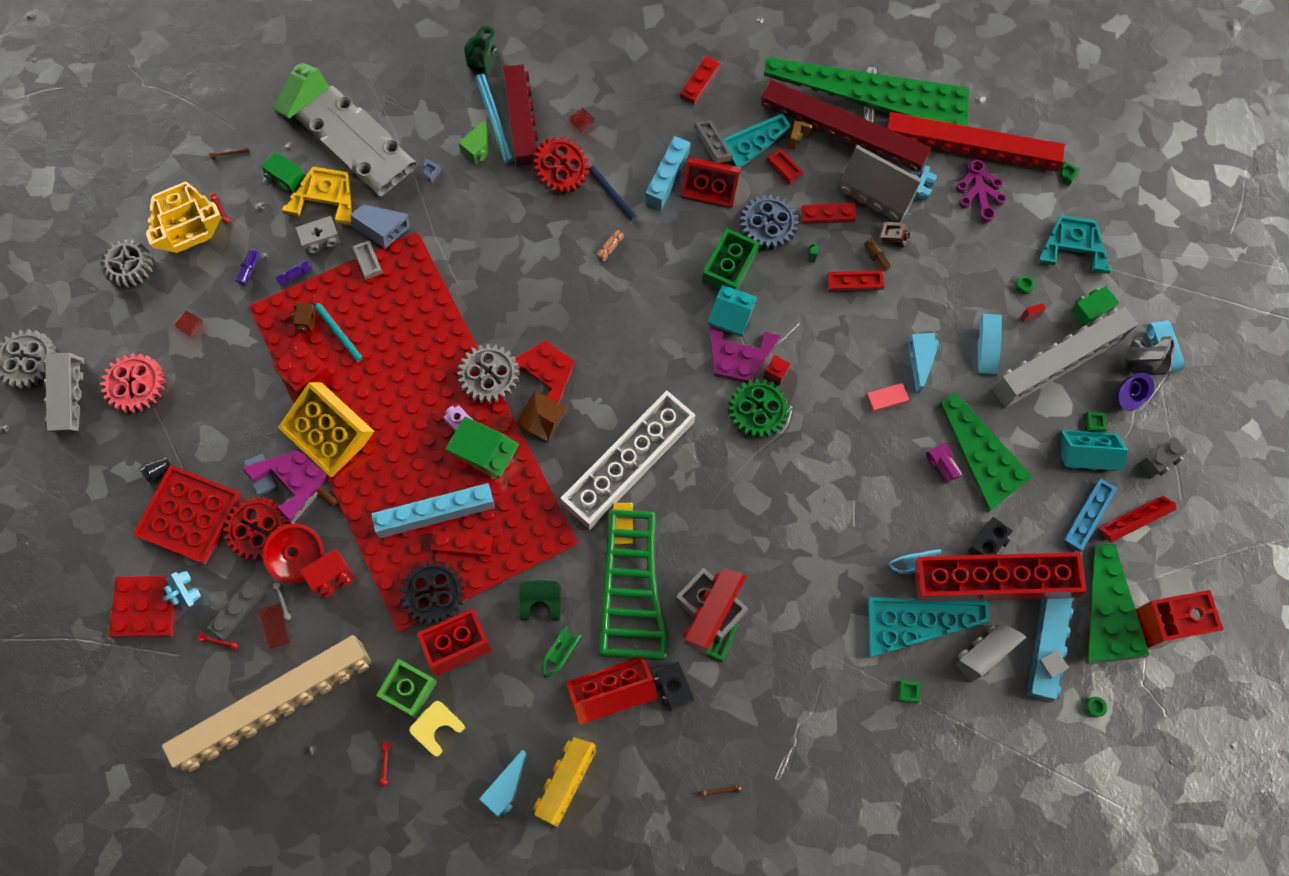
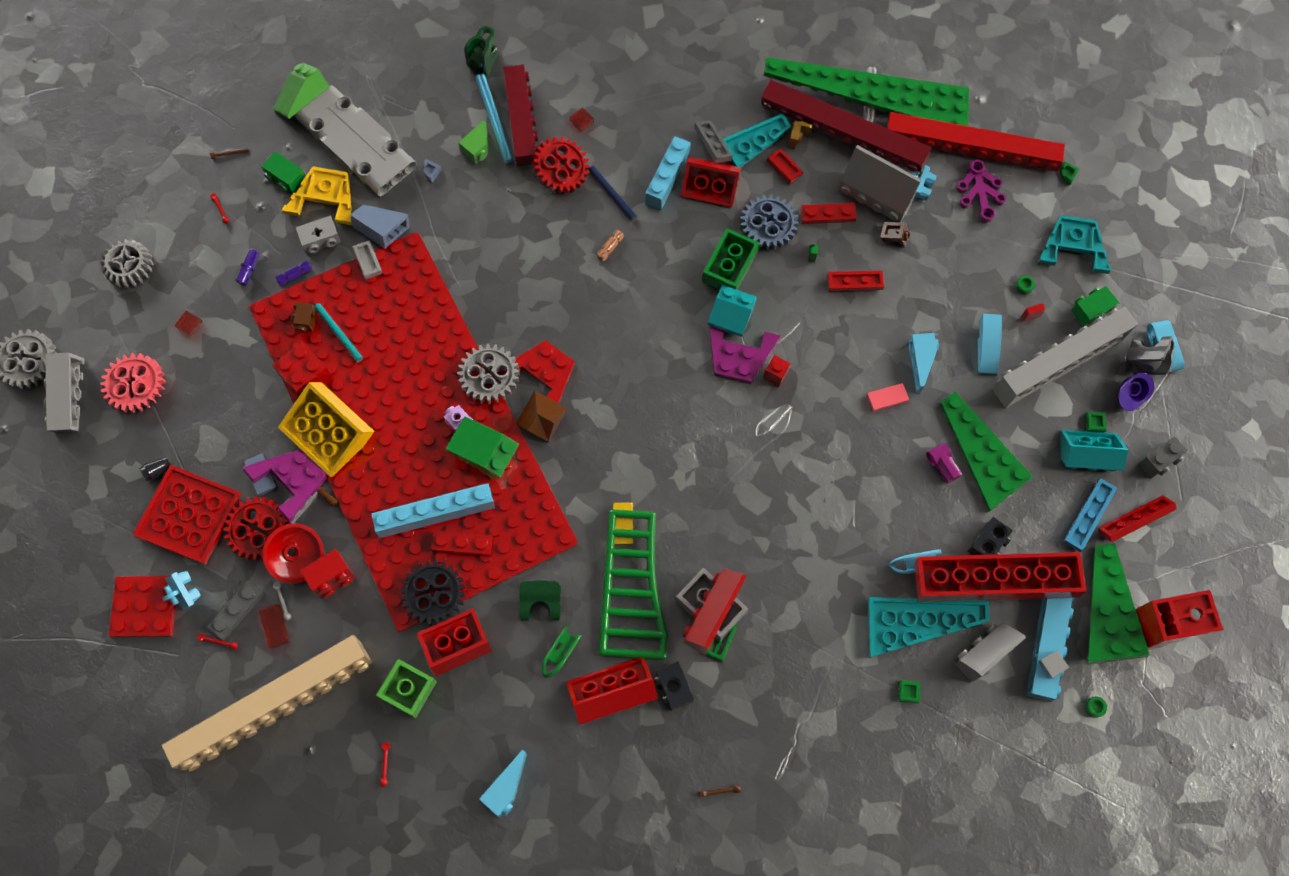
yellow wedge [146,181,221,253] -> none
light yellow piece [410,701,465,757] -> none
yellow slope [533,737,596,827] -> none
white brick [560,391,695,530] -> none
red plate [680,55,720,104] -> none
green gear [728,379,790,439] -> none
reddish brown axle [864,238,891,272] -> none

